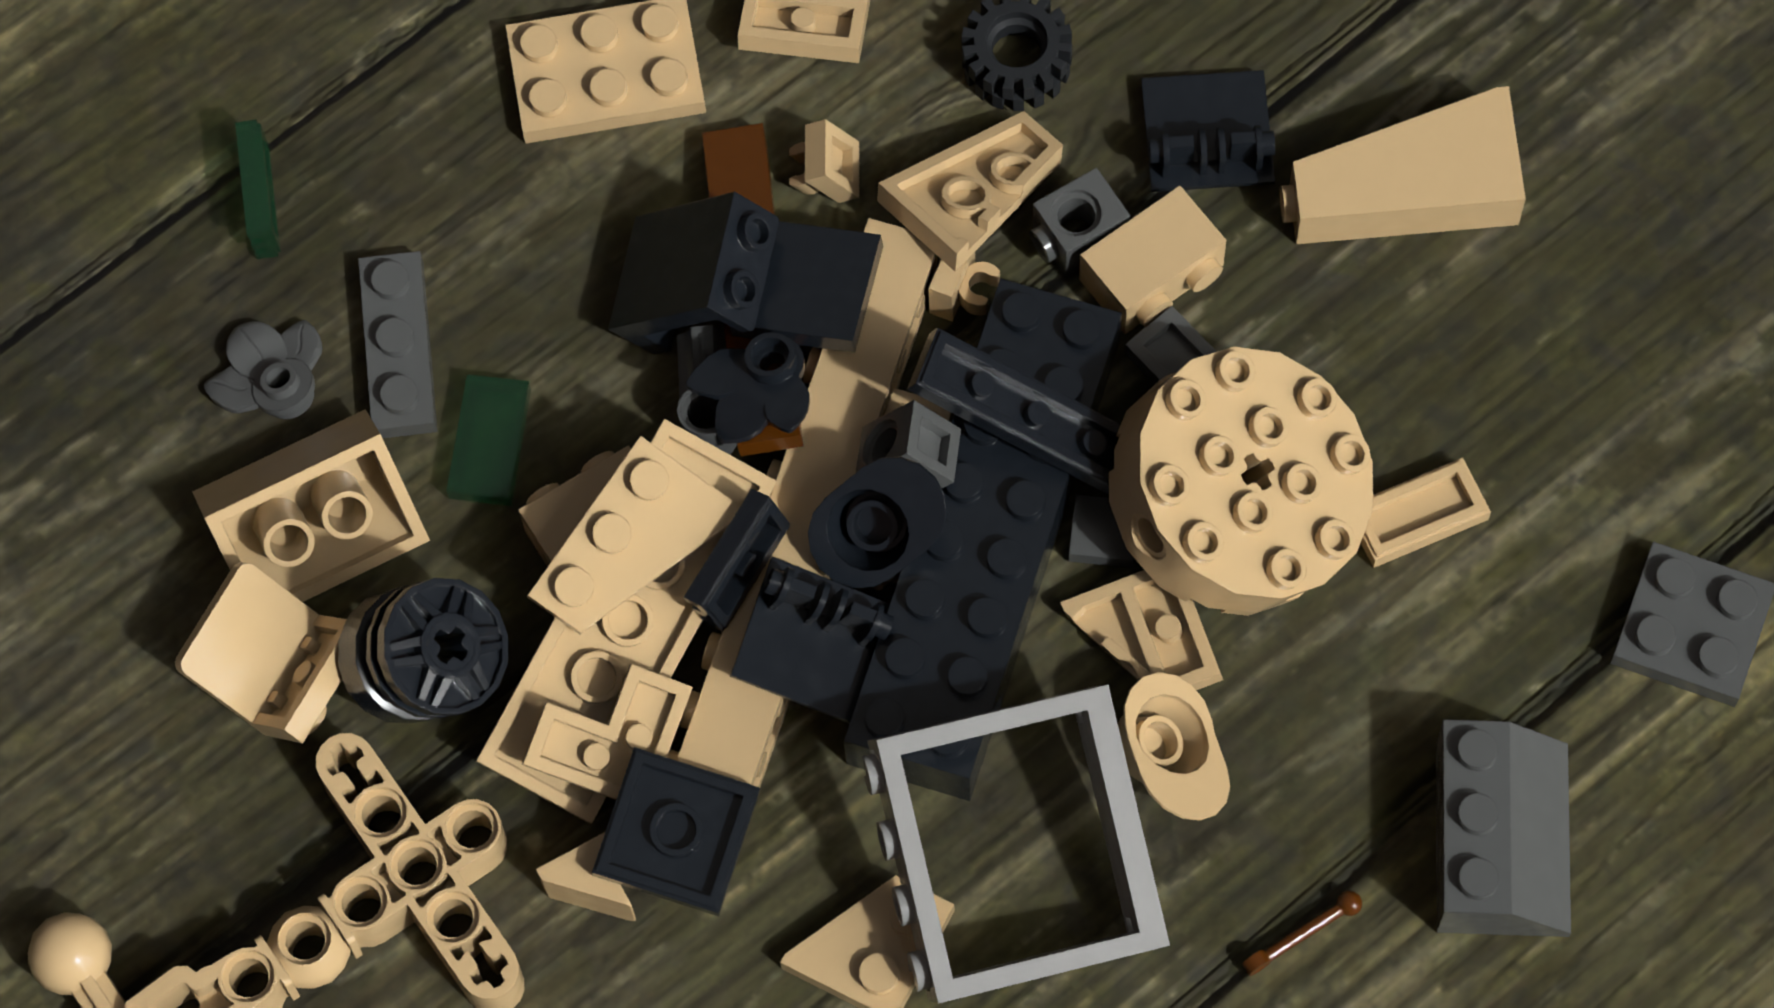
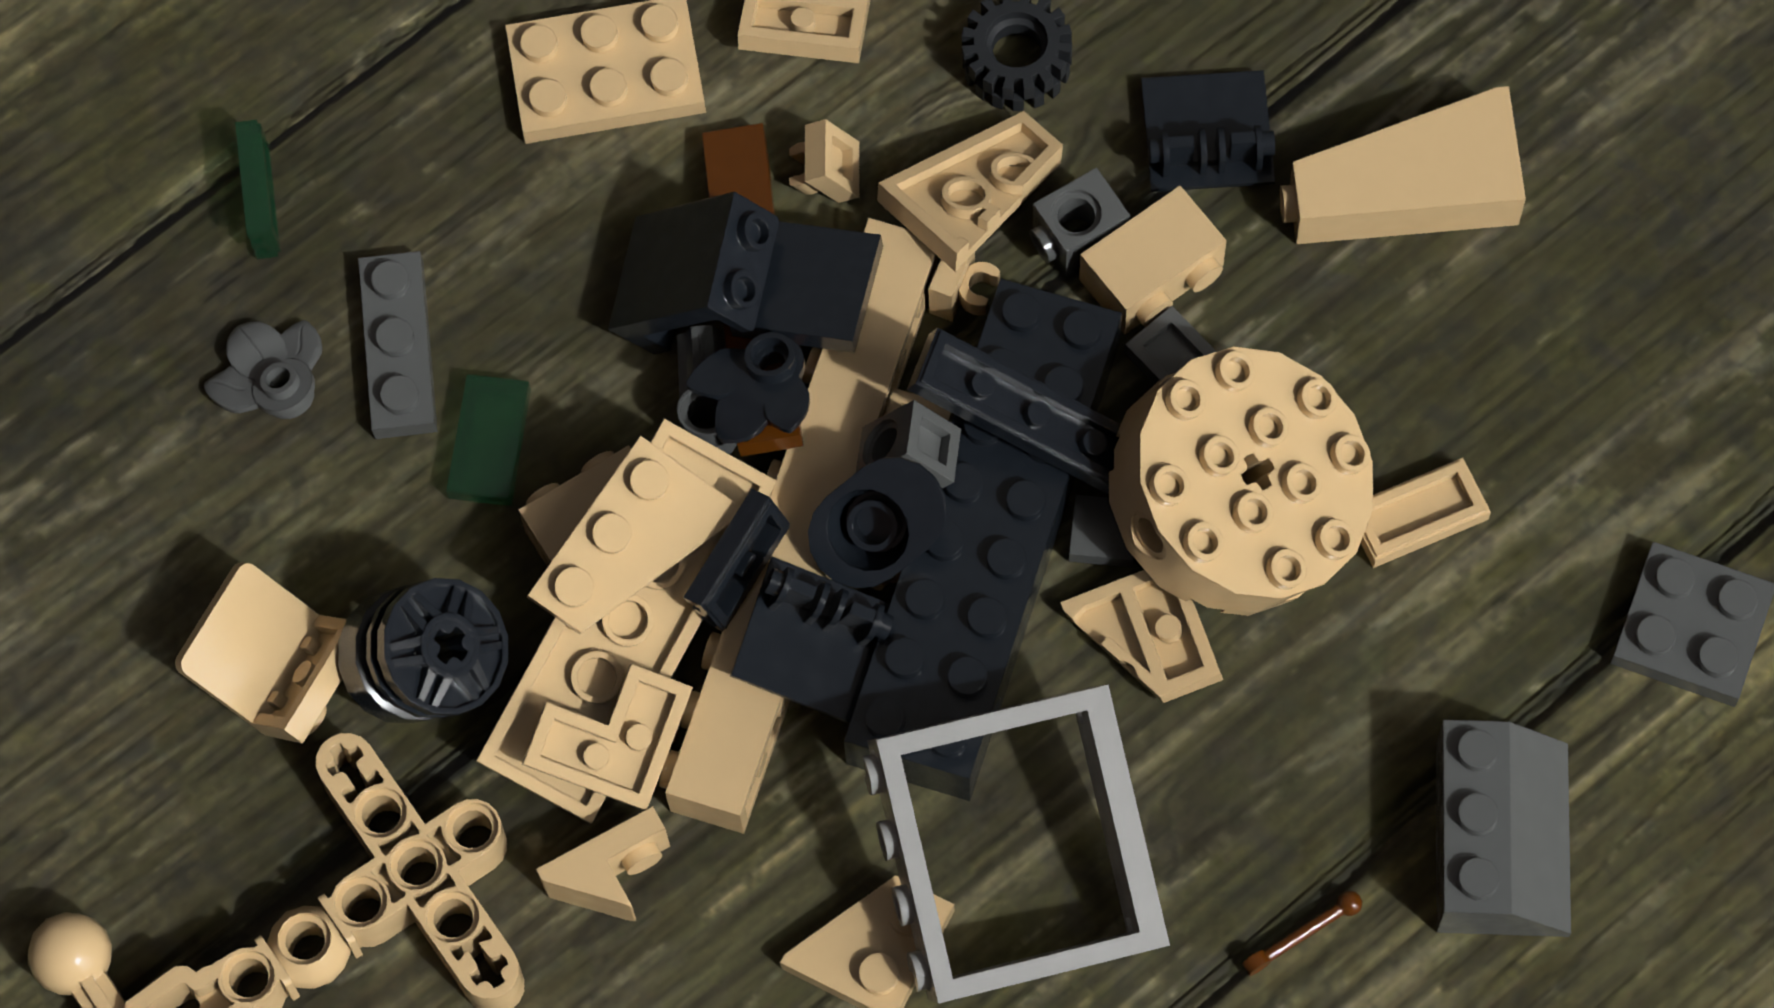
tan slope [192,409,430,602] -> none
black tile [592,747,760,917] -> none
tan piece [1118,672,1230,821] -> none

